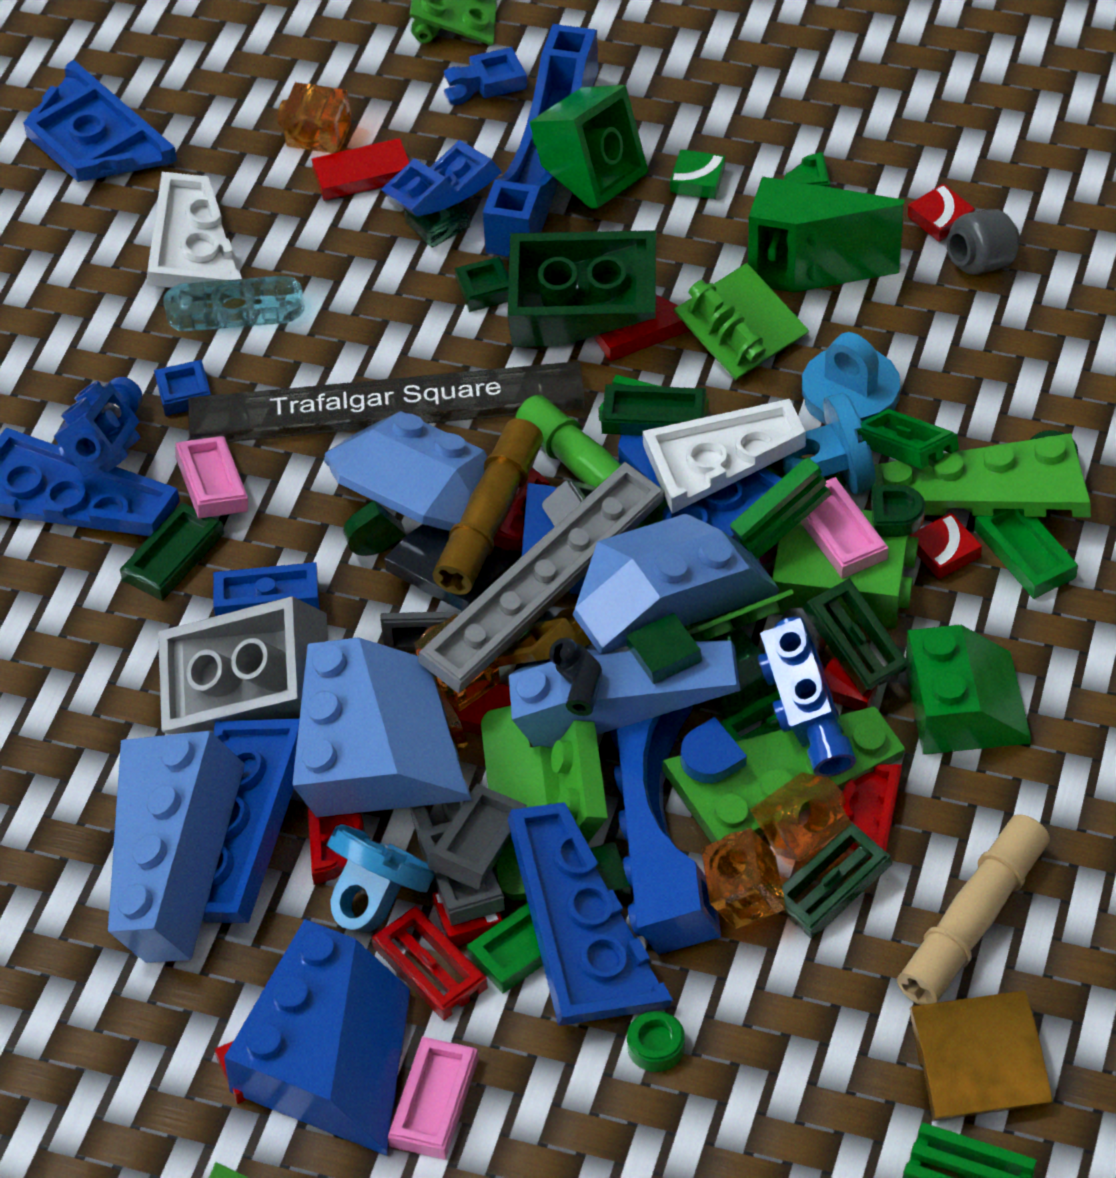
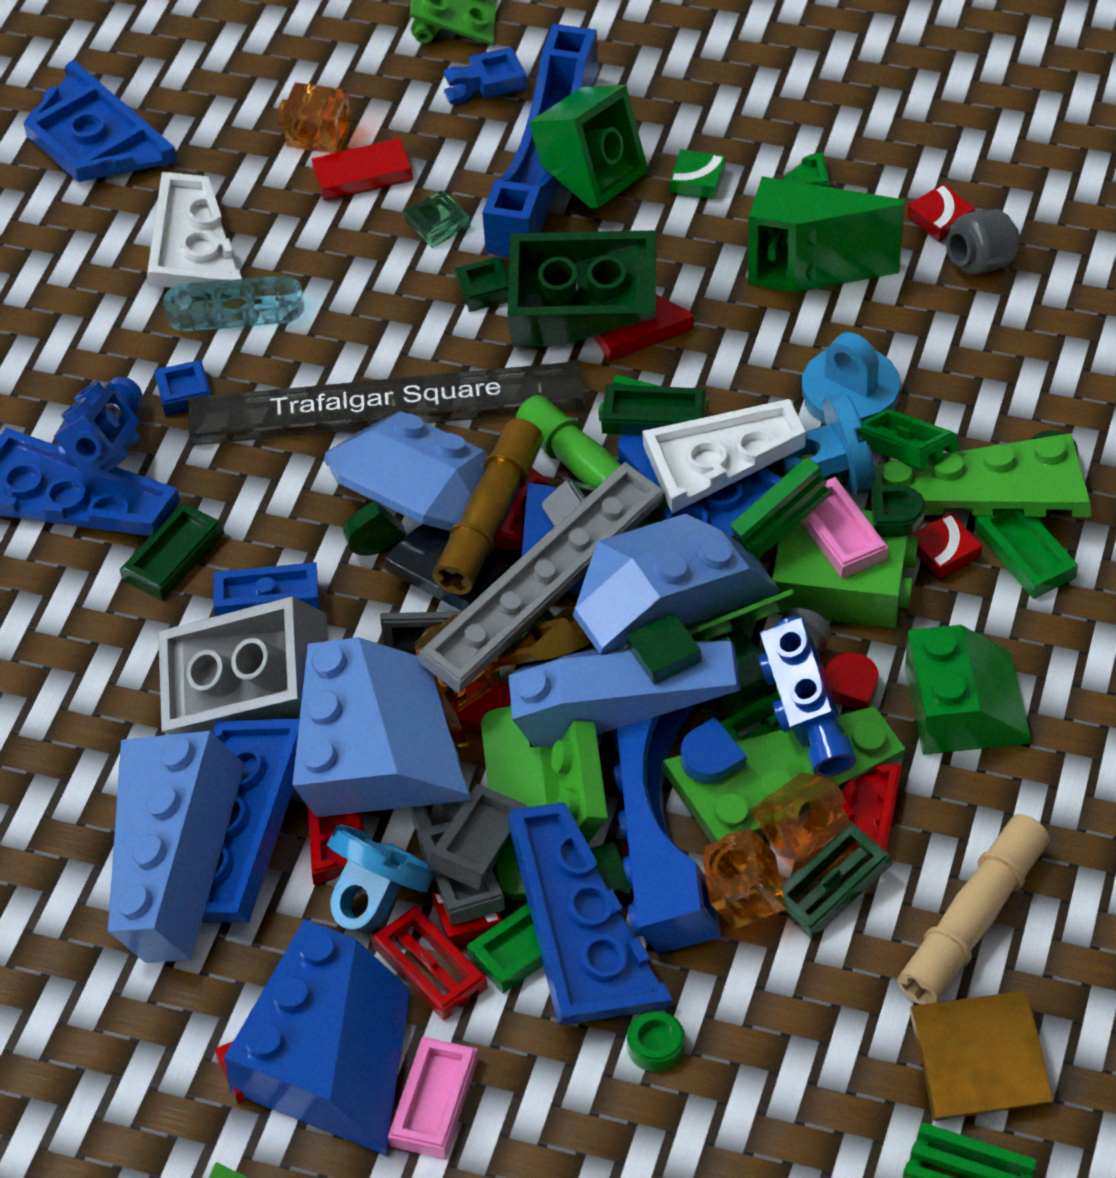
bright pink tile [175,436,248,519] -> none
blue slope [381,140,502,216] -> none
black arm [549,638,602,716] -> none
bright green hinge [673,263,809,380] -> none
dark green tile [803,578,910,696] -> none

